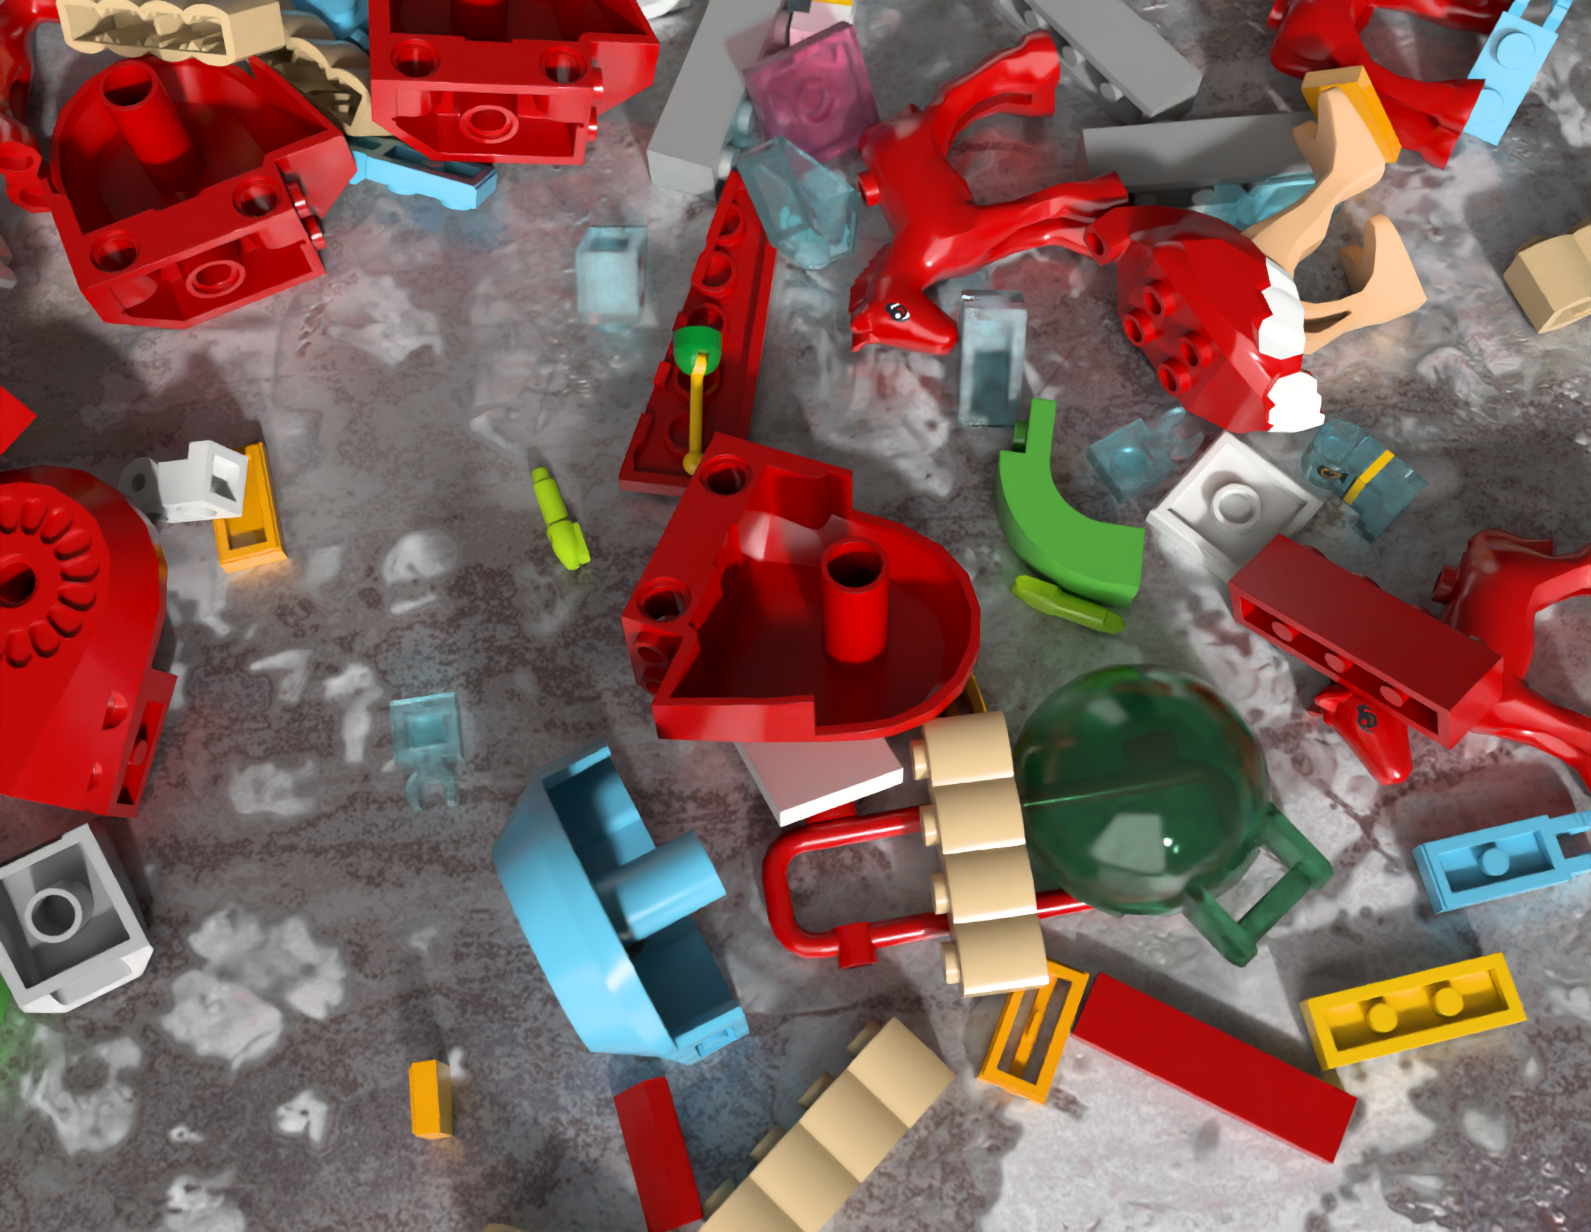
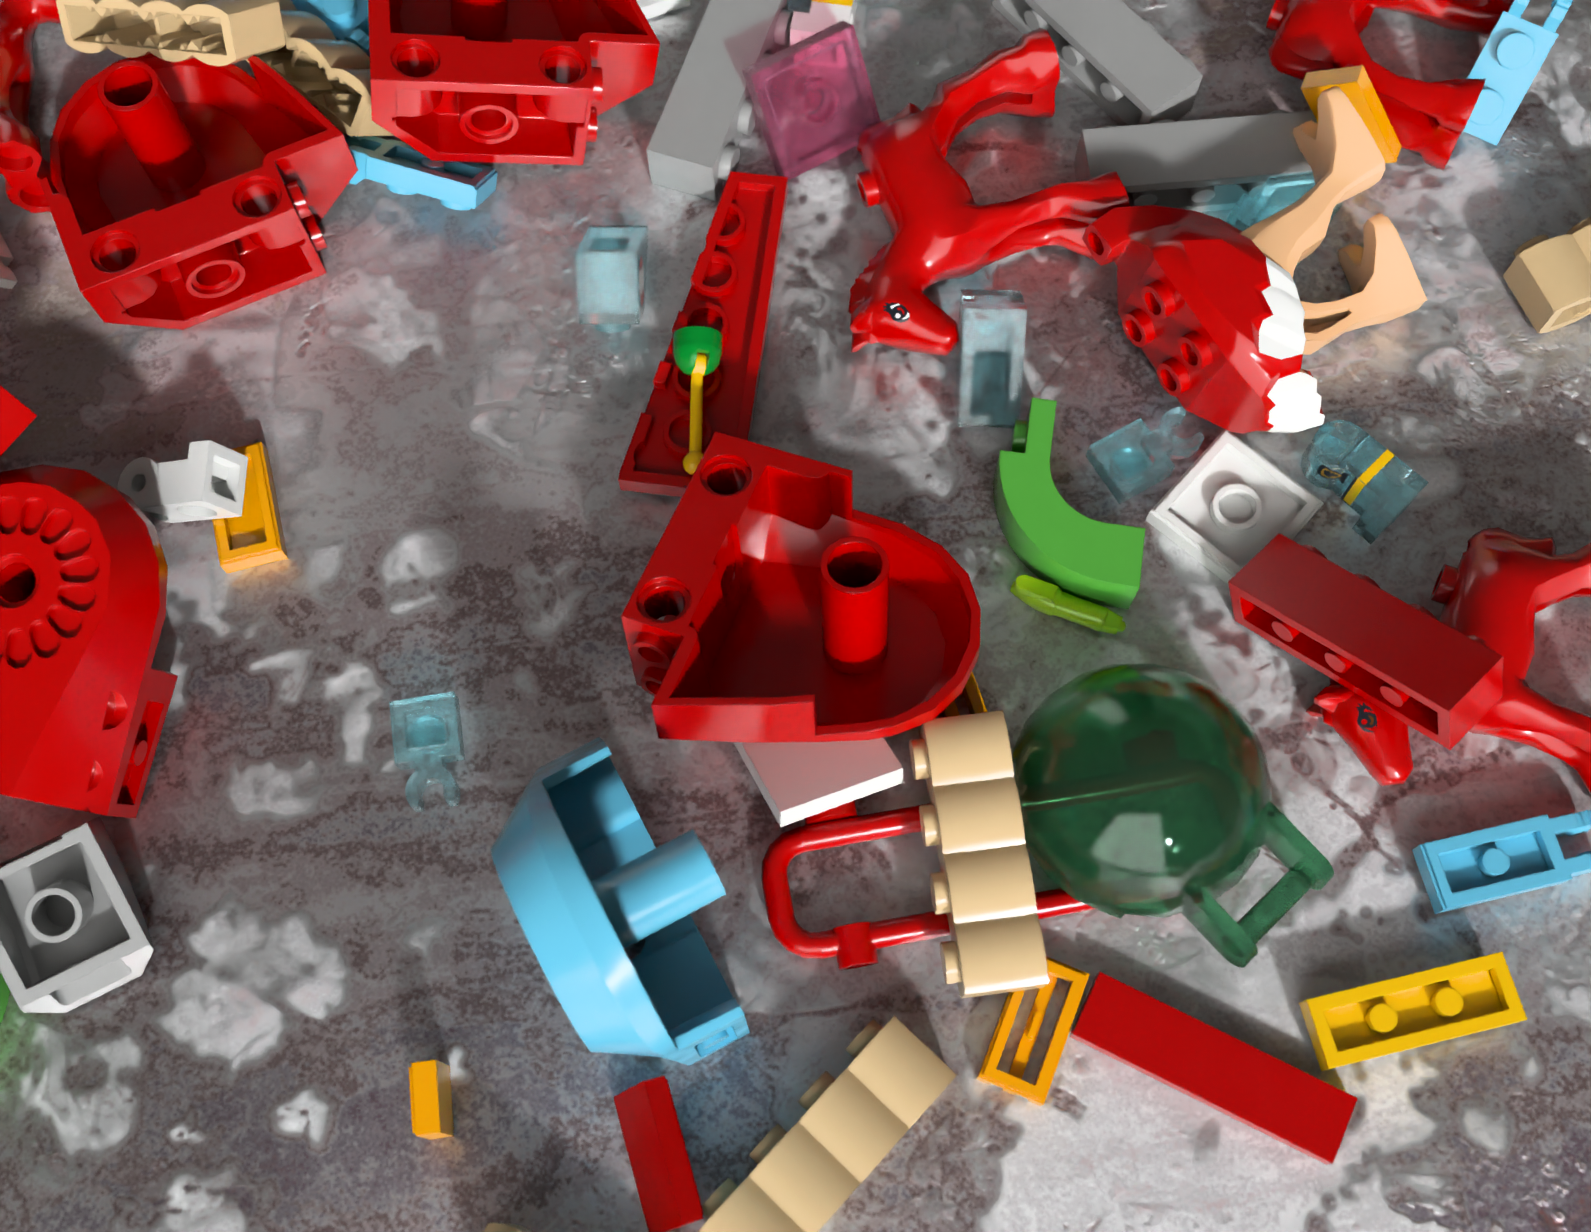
lime piece [531,466,591,571] -> none
clear light blue slope [737,135,861,271] -> none

